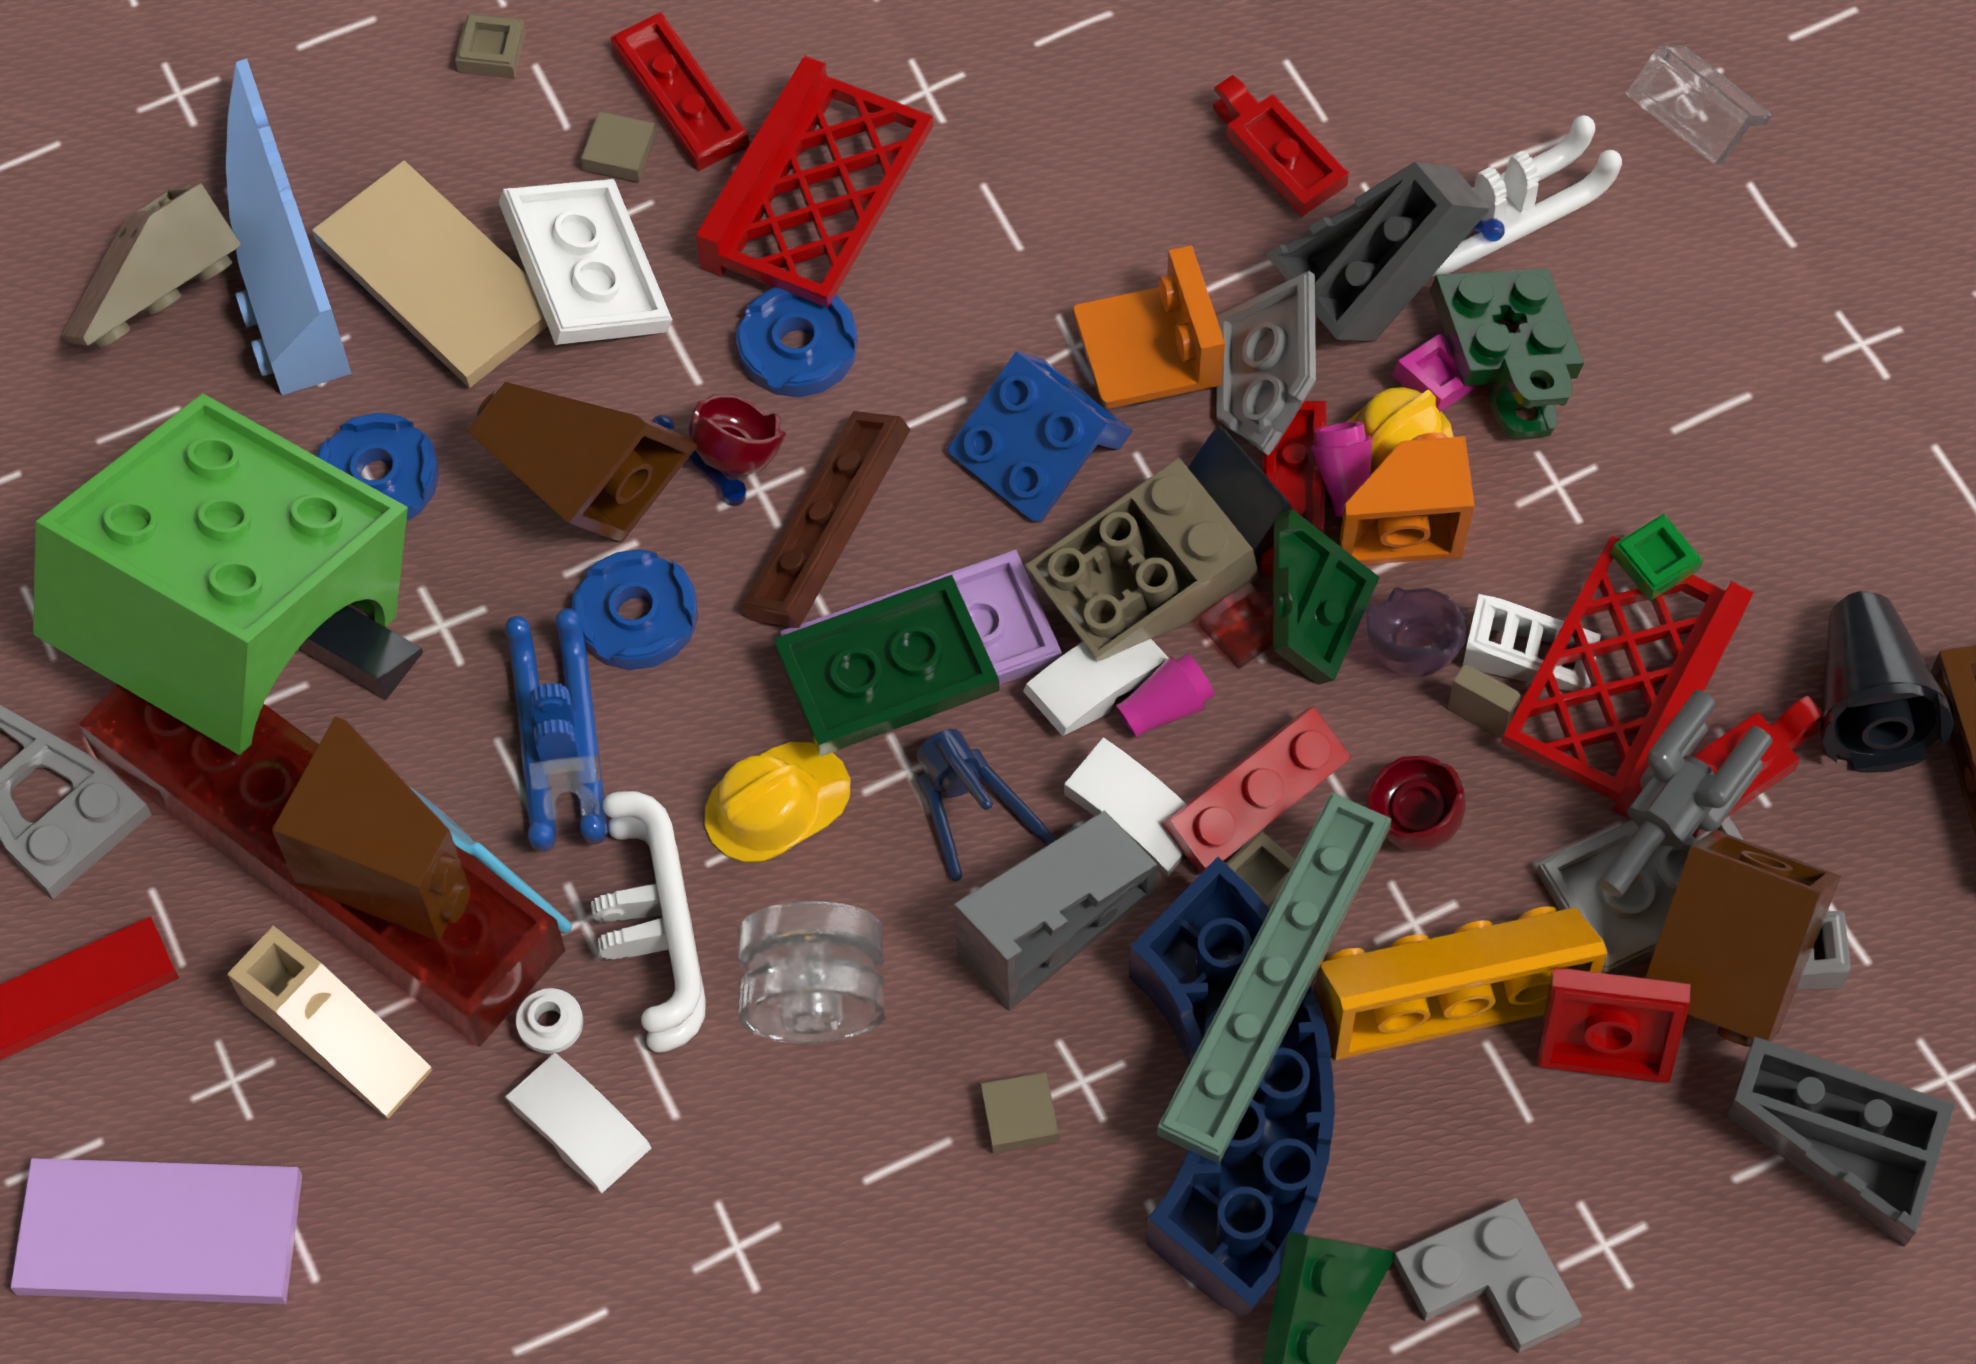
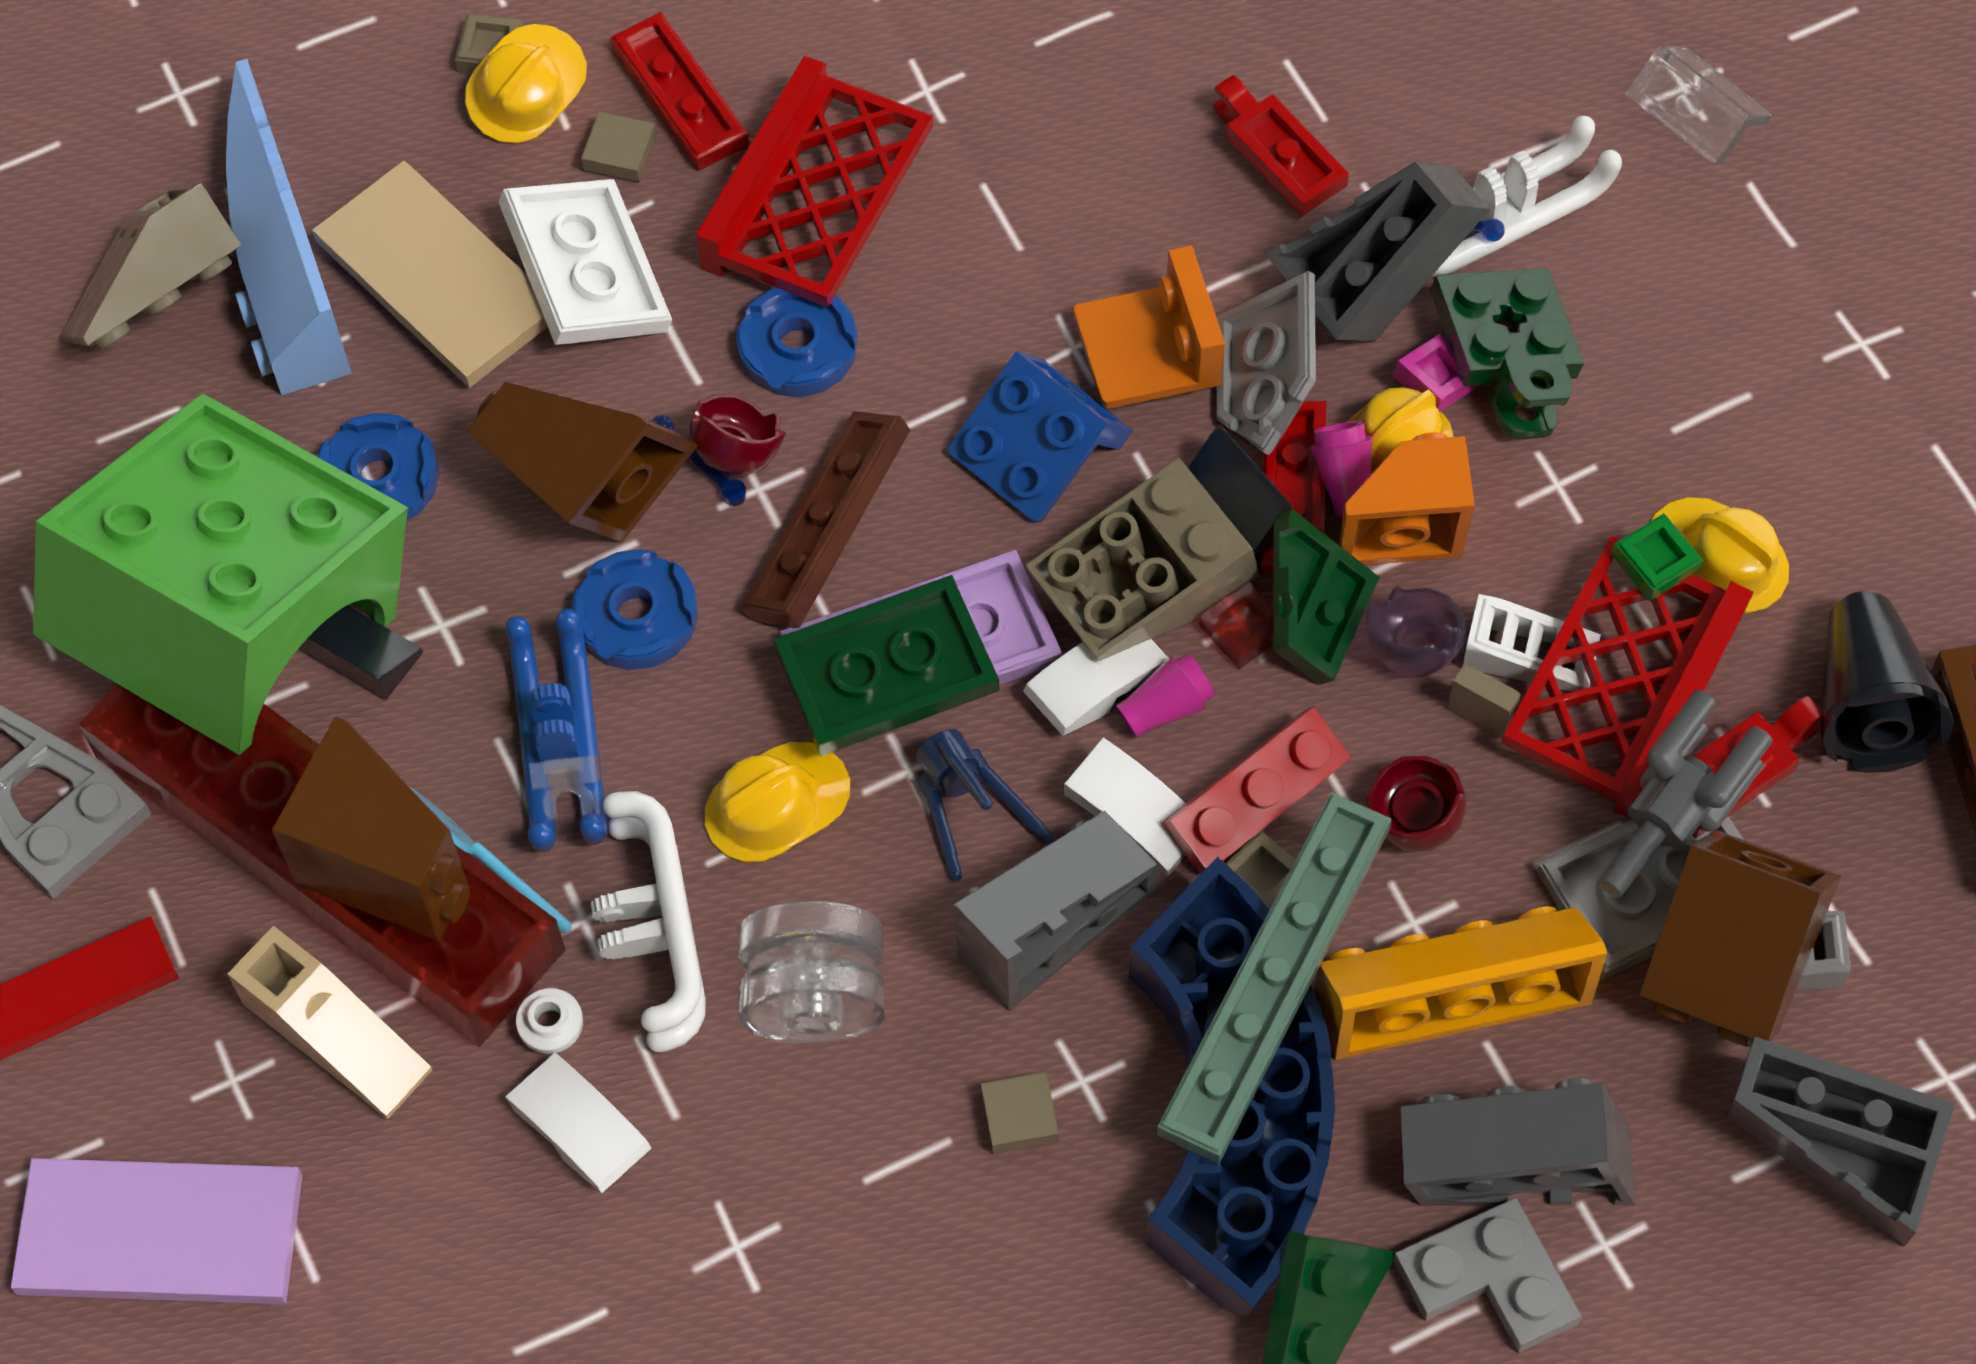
red tile [1536,967,1691,1083] -> none
none -> yellow piece [465,24,587,144]
none -> dark grey wedge [1401,1078,1635,1206]
none -> yellow piece [1651,497,1789,614]

